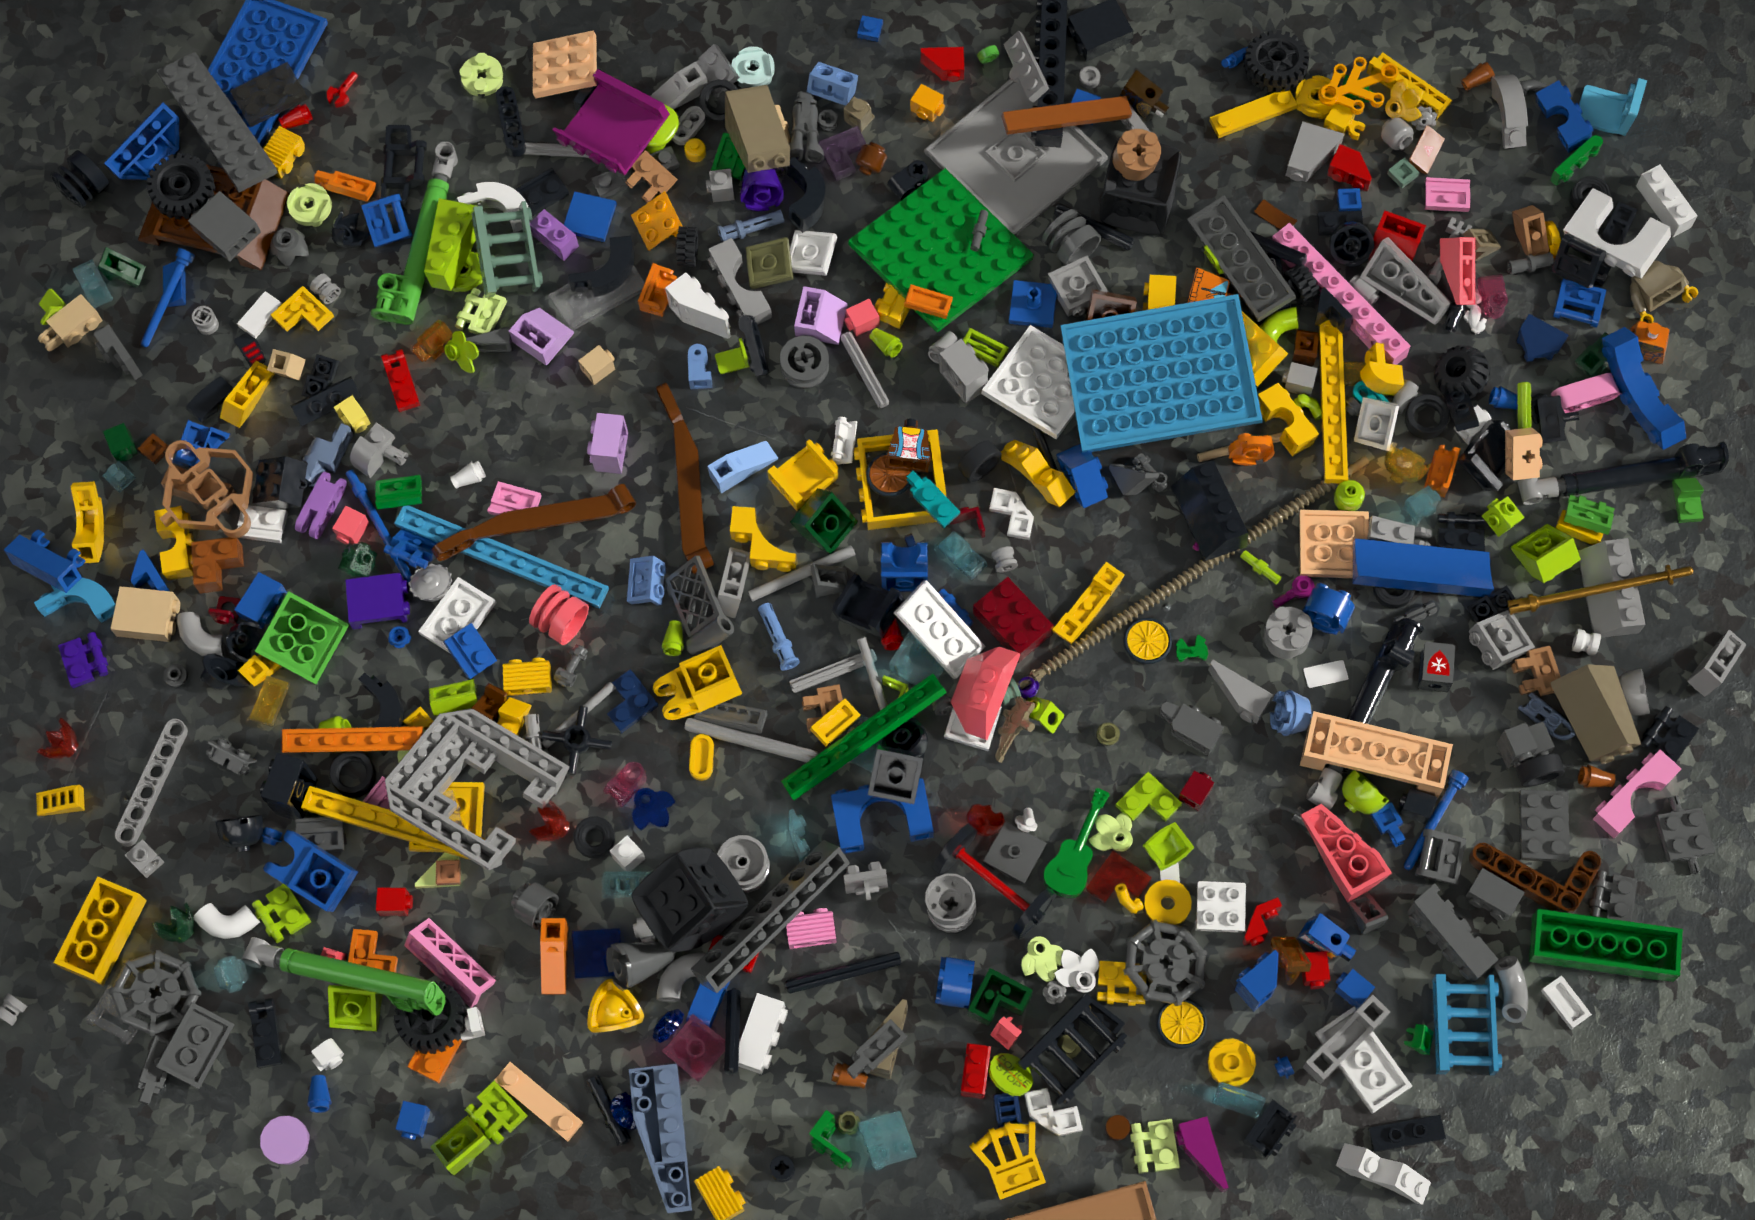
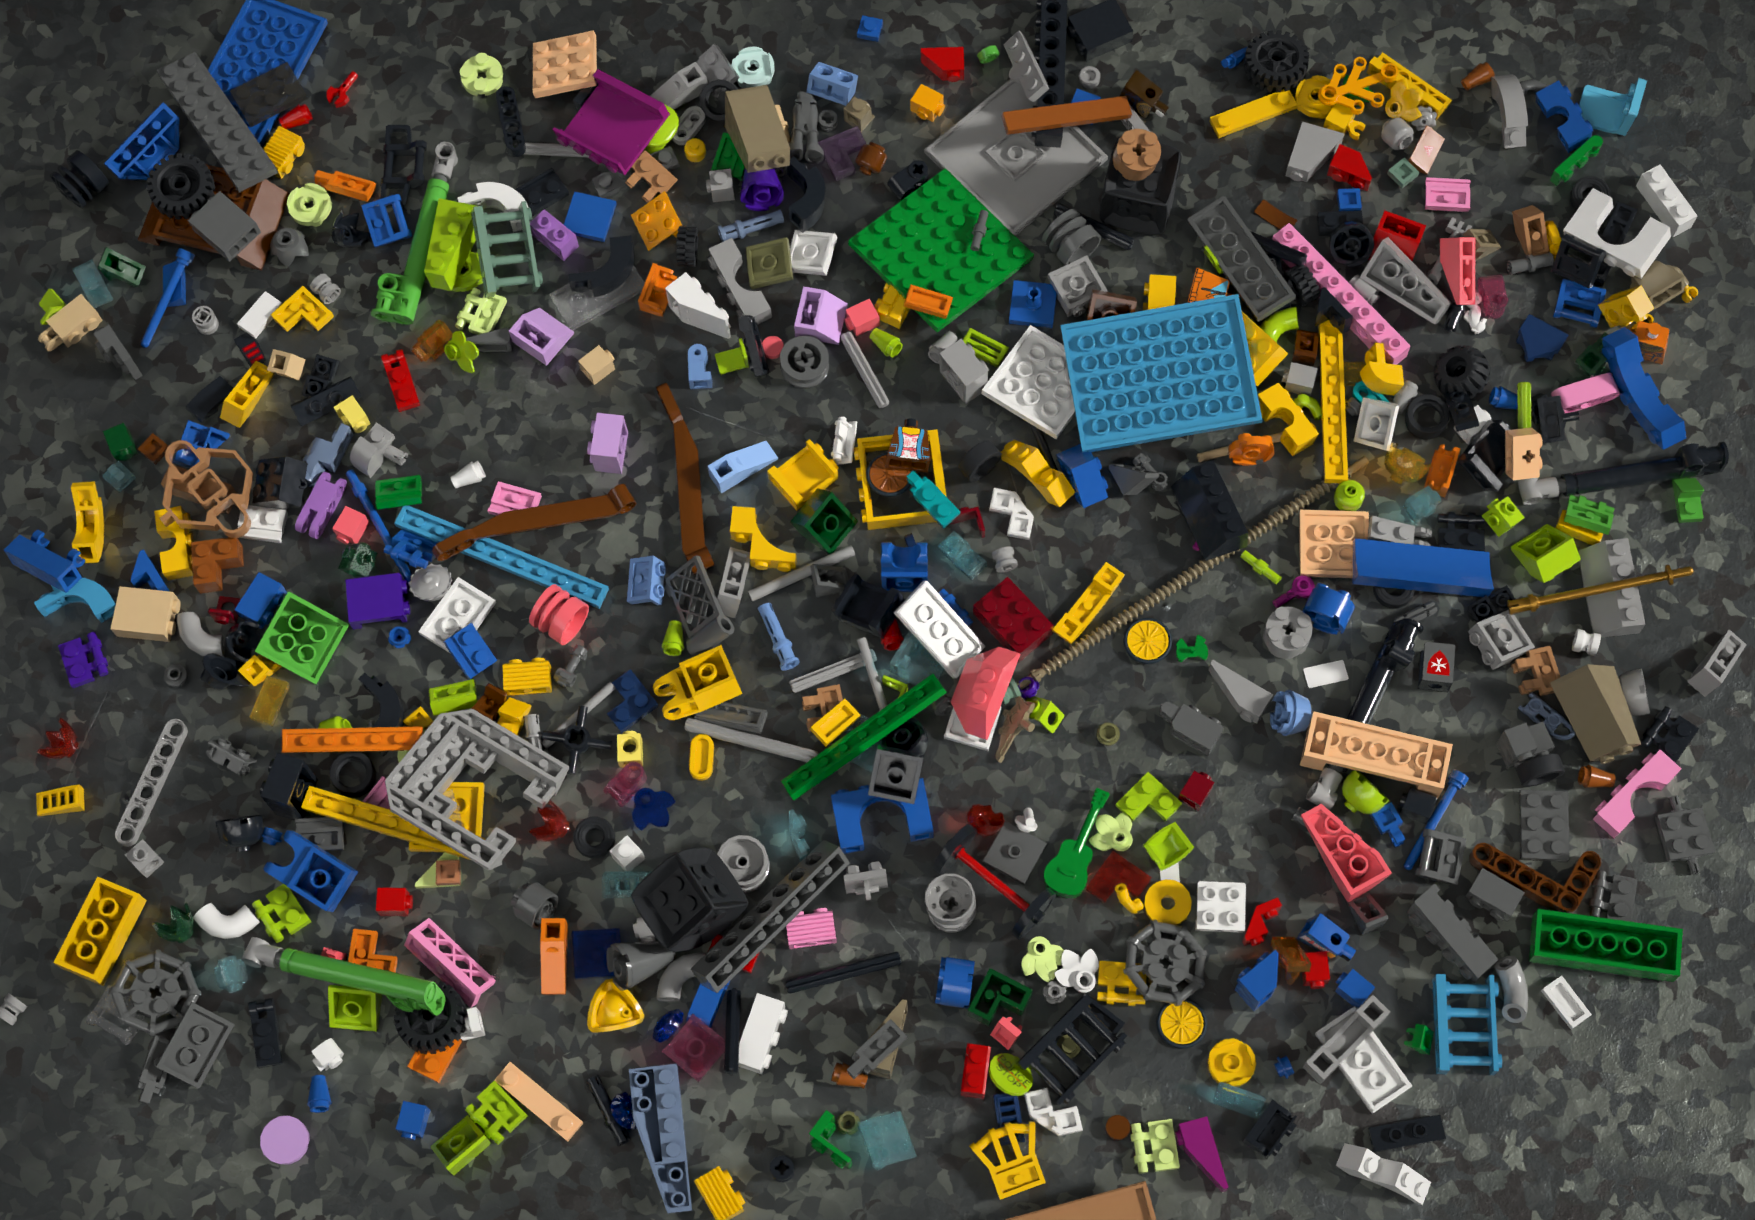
none -> light yellow brick [617,731,643,768]
none -> coral tile [762,336,784,359]
none -> yellow brick [1598,285,1654,328]

